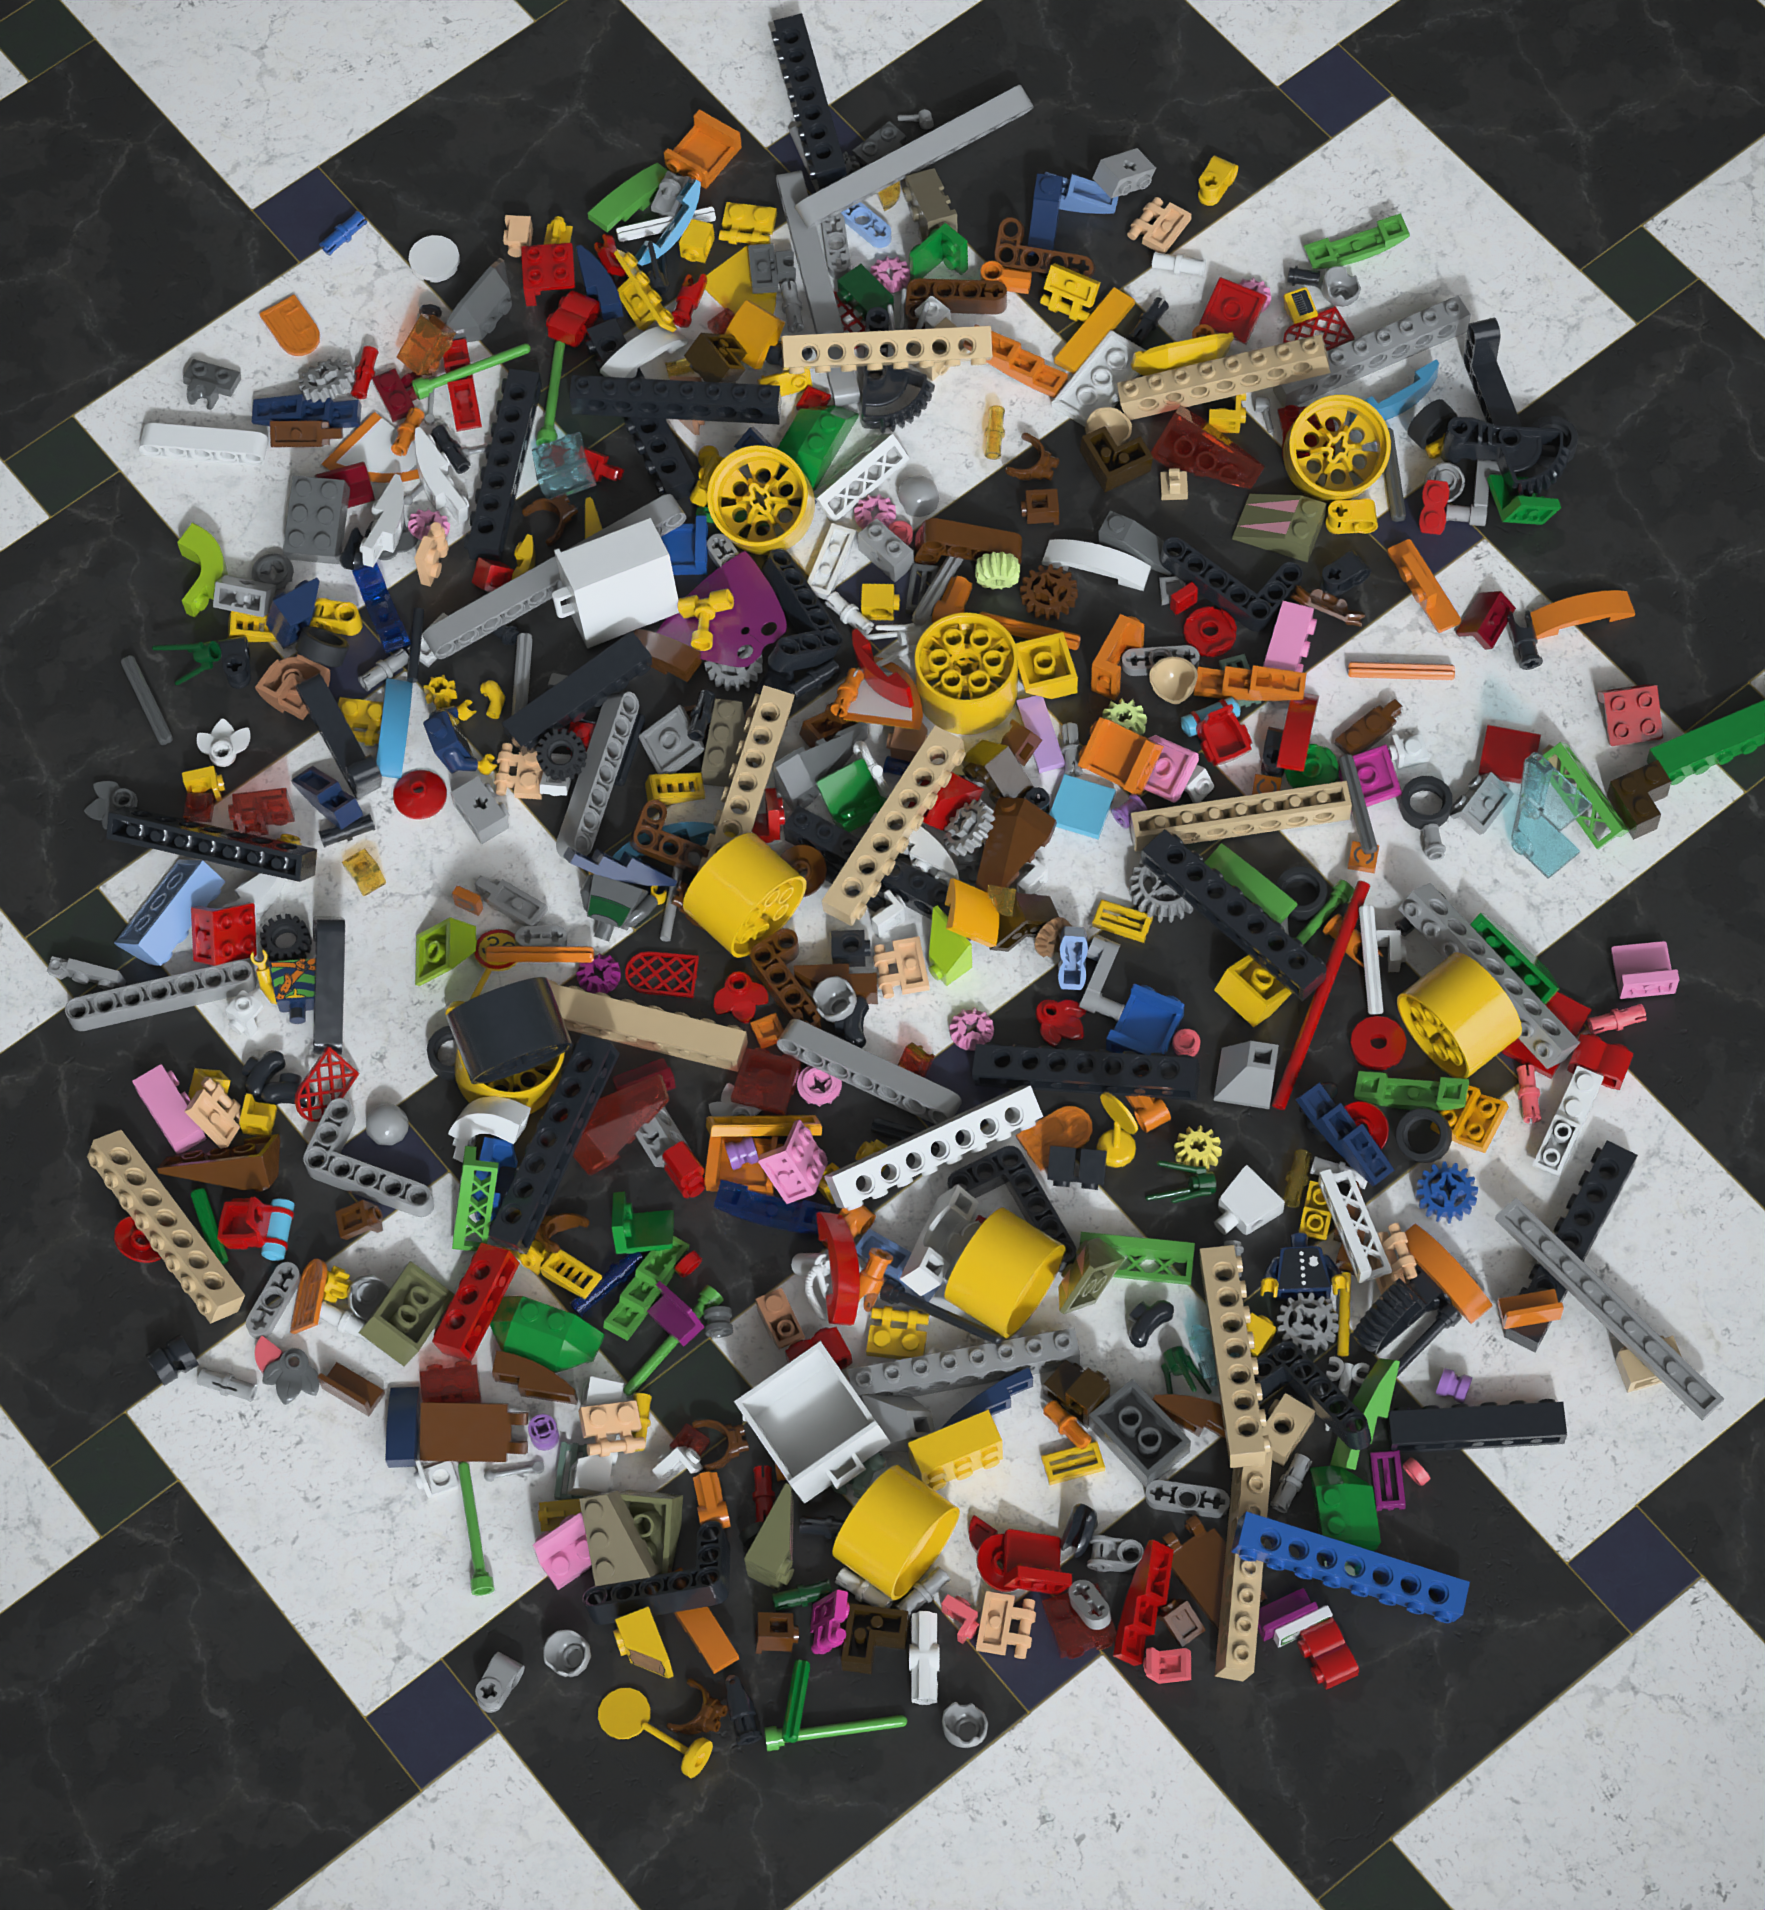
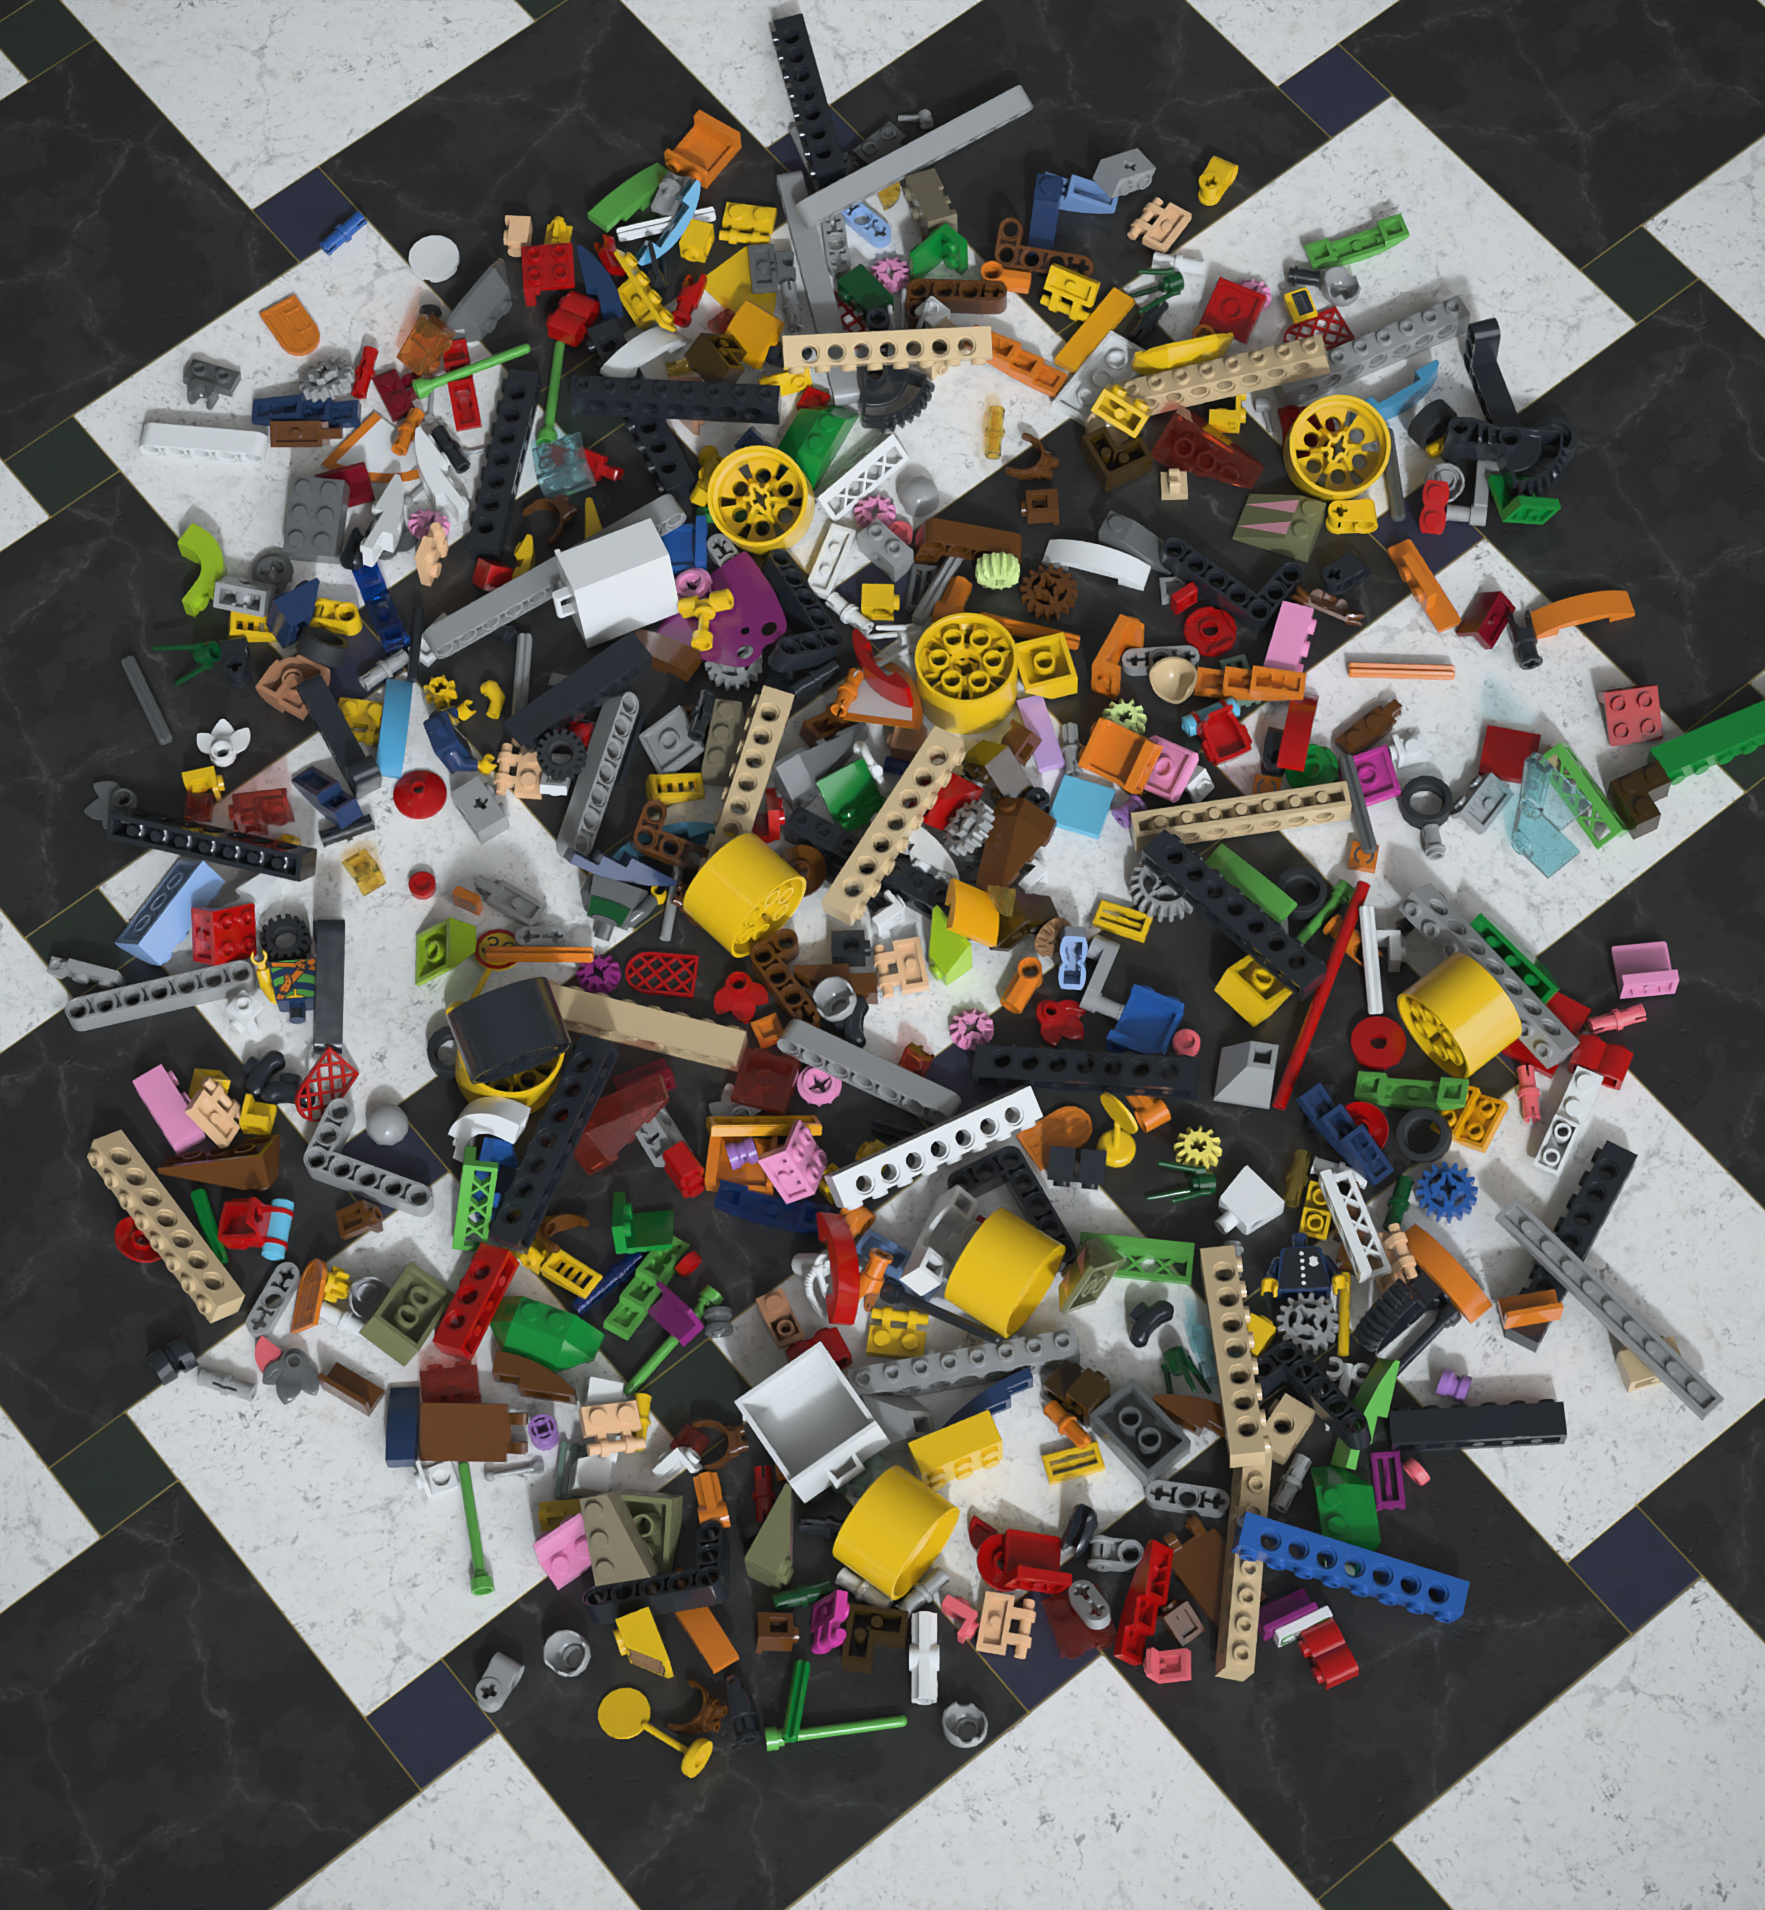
none -> red tile [408,871,437,900]
none -> bright pink gear [674,568,713,600]
none -> orange piece [1000,957,1043,1014]
none -> yellow brick [1091,383,1153,438]
none -> dark green plant [1128,267,1184,314]
none -> dark green pin [1382,1175,1414,1232]

